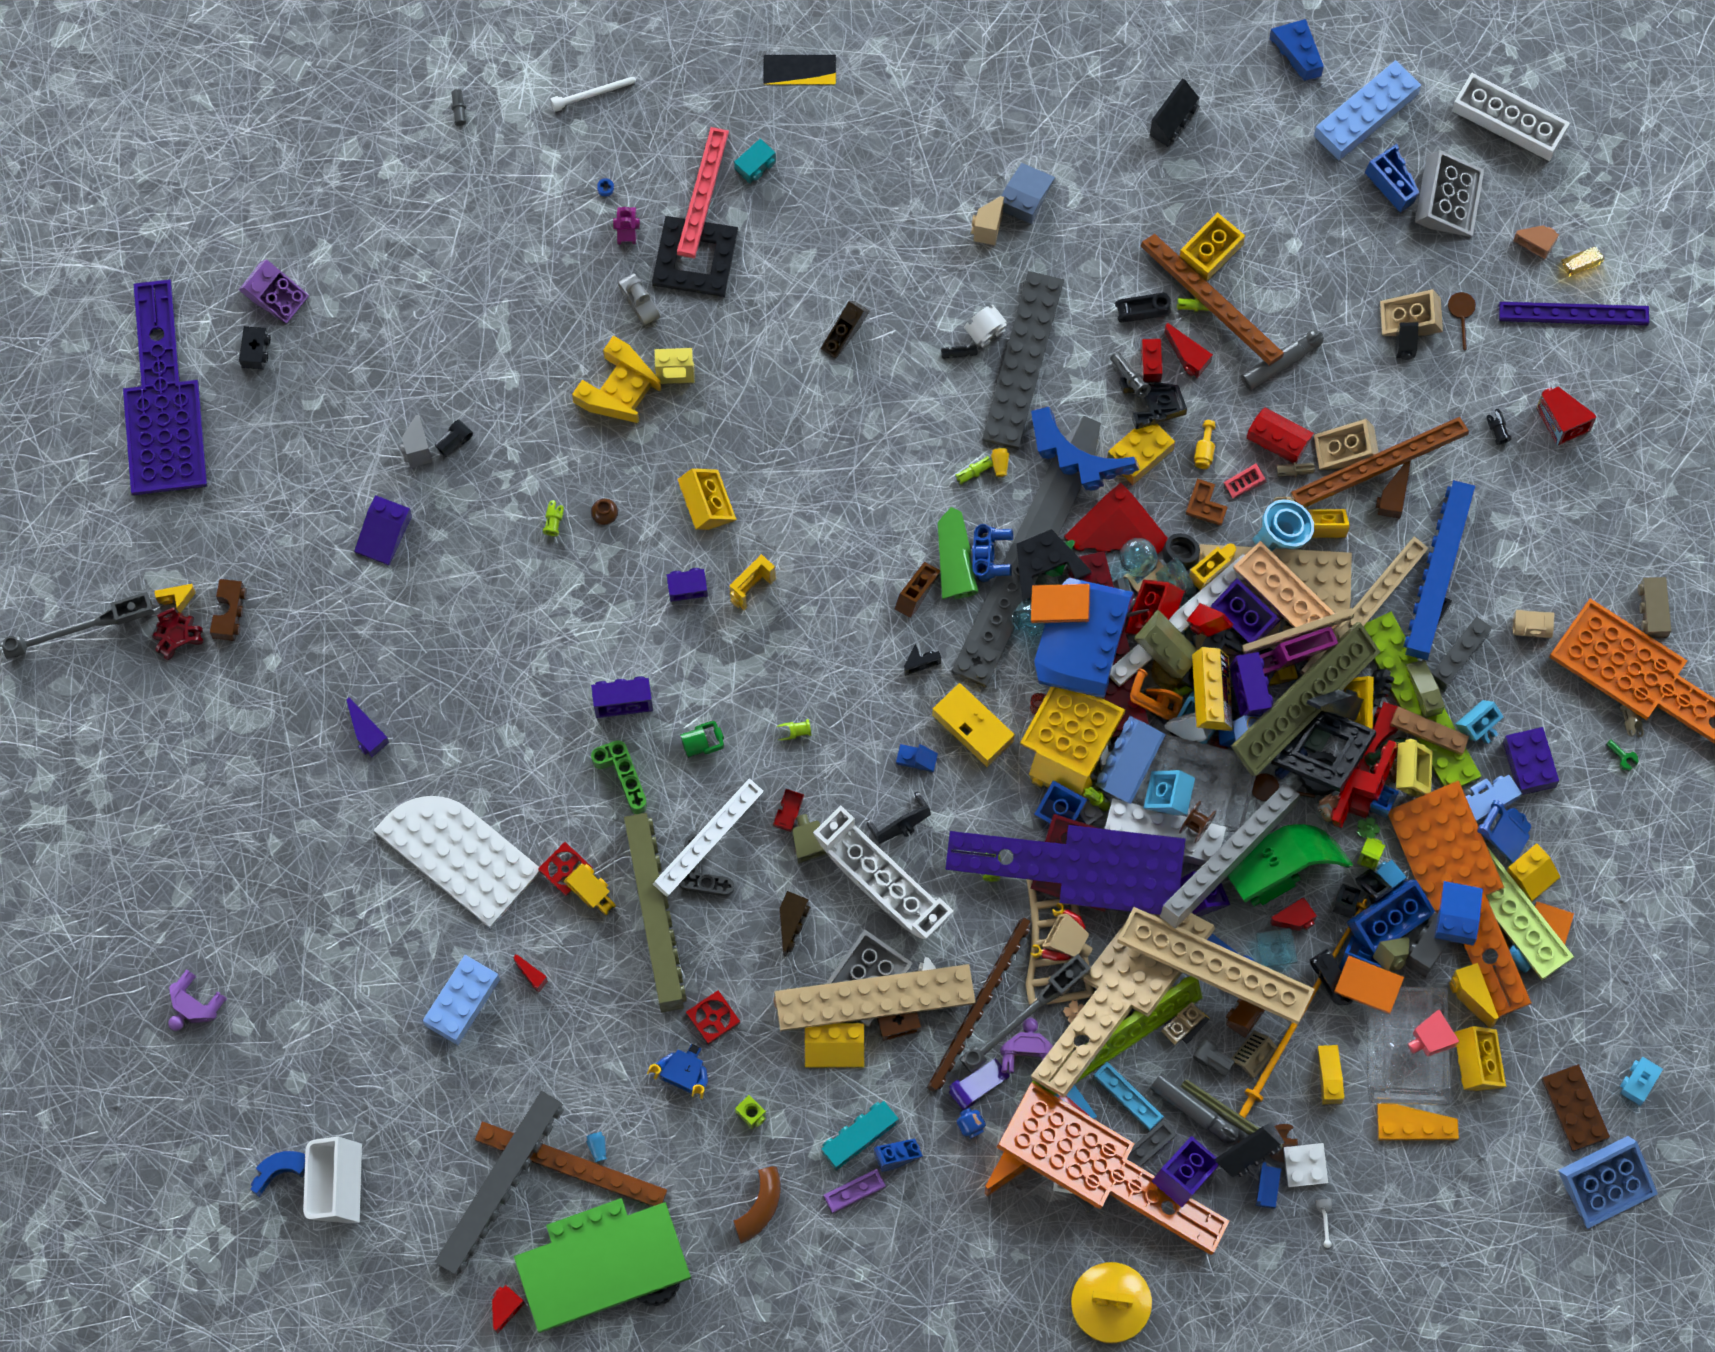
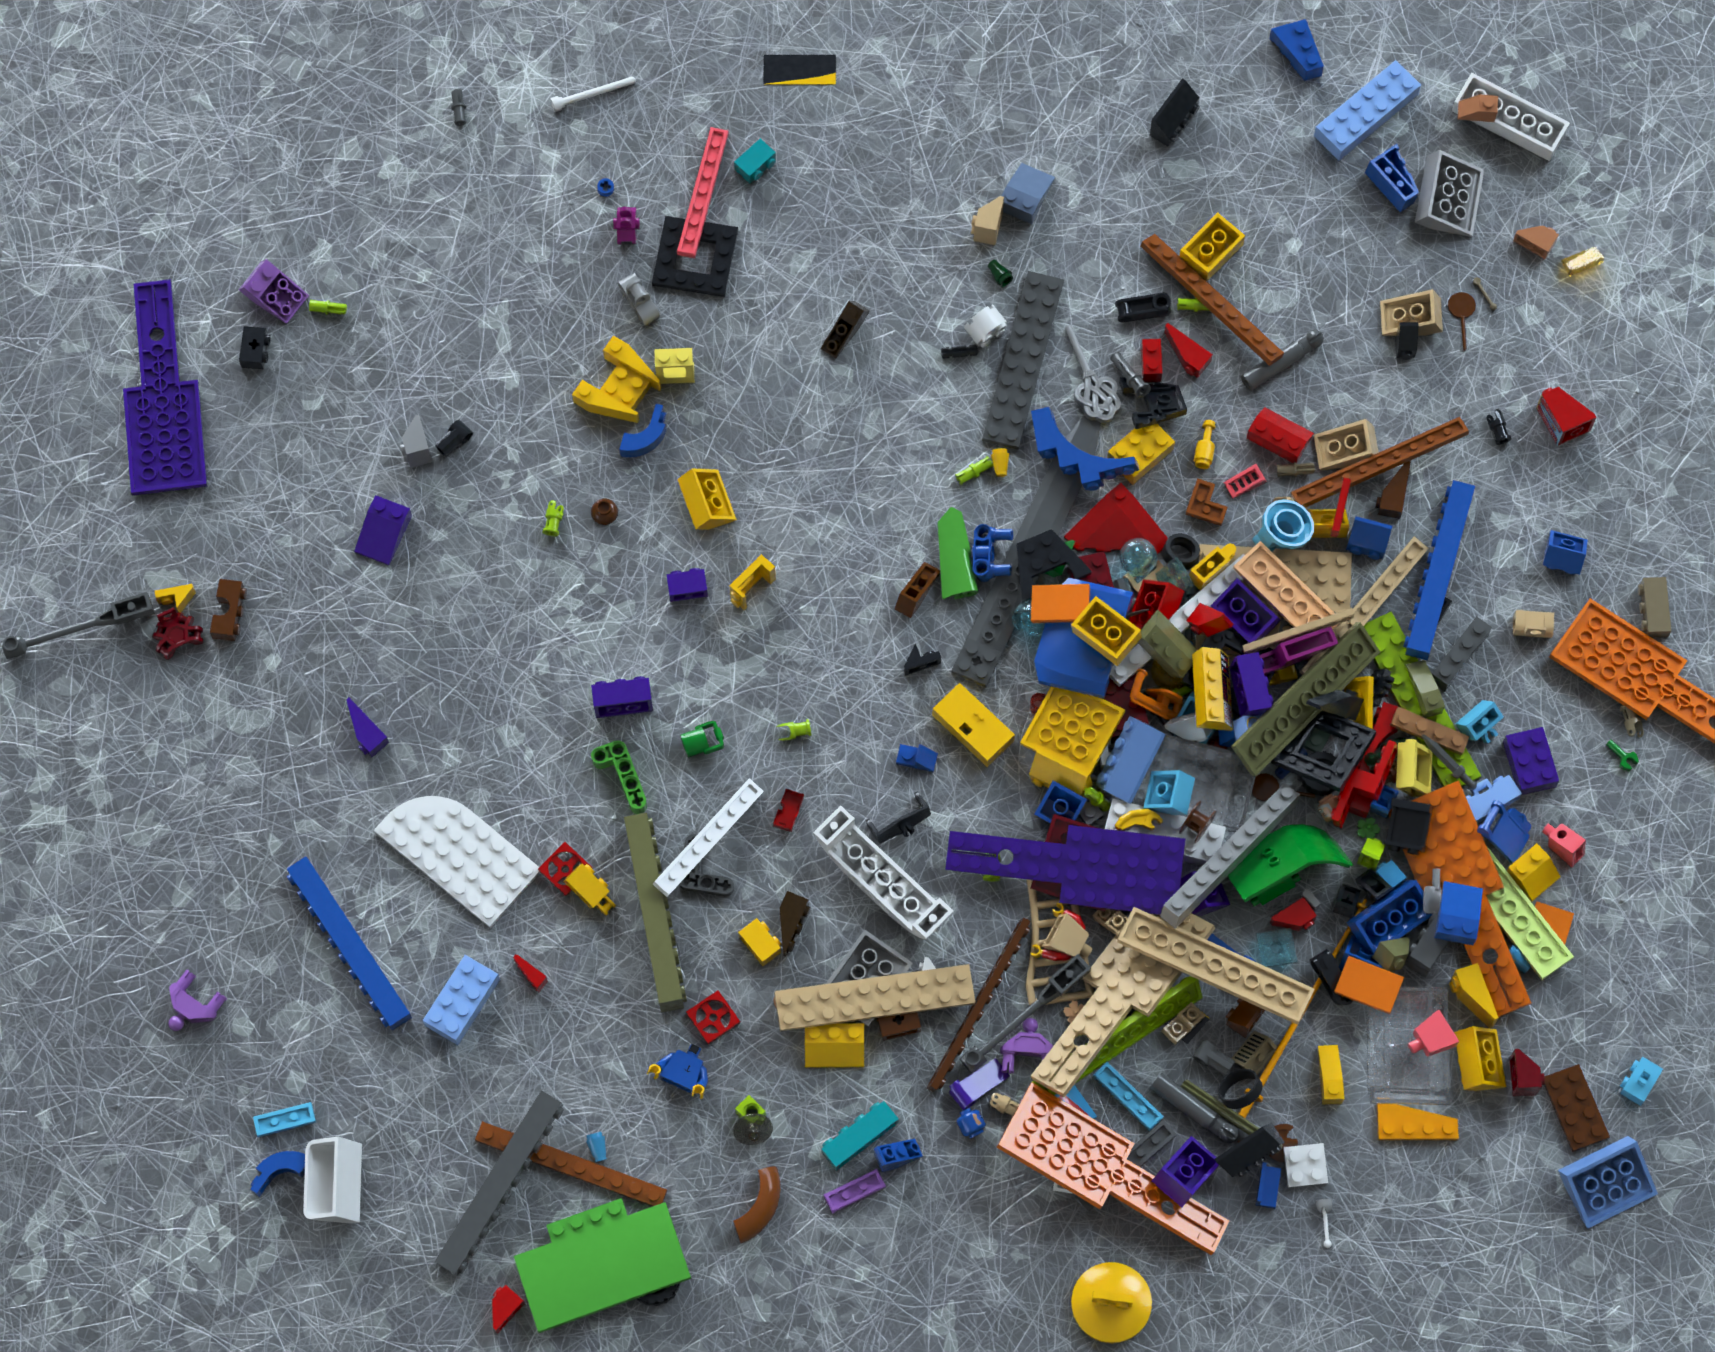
olive torso [792,814,827,864] -> none
orange slope [985,1152,1029,1197] -> none
dark purple tile [1499,302,1649,326] -> none
none -> medium azure plate [253,1102,316,1137]
none -> blue brick [286,856,412,1031]
none -> lime axle [309,300,347,315]
none -> blue arch [619,404,666,457]
none -> clear smoke dish [733,1113,773,1145]
none -> yellow brick [738,918,782,966]
none -> dark green cone [988,260,1013,287]
none -> tan piece [990,1093,1019,1116]
none -> light grey piece [1065,325,1121,423]
none -> yellow brick [1071,596,1142,666]
none -> tan slope [1092,909,1128,936]
none -> yellow piece [1115,809,1163,831]
none -> black tyre [1218,1069,1263,1109]
none -> light grey tile [1301,889,1320,912]
none -> red tile [1330,477,1351,538]
none -> blue slope [1346,516,1392,560]
none -> black panel [1384,798,1433,855]
none -> dark grey sword [1422,734,1477,790]
none -> light grey piece [1423,868,1441,914]
none -> nougat slope [1457,94,1498,122]
none -> dark tan hinge [1473,277,1497,310]
none -> dark red slope [1509,1049,1545,1097]
none -> coral torso [1542,823,1586,867]
none -> blue slope [1543,530,1588,575]

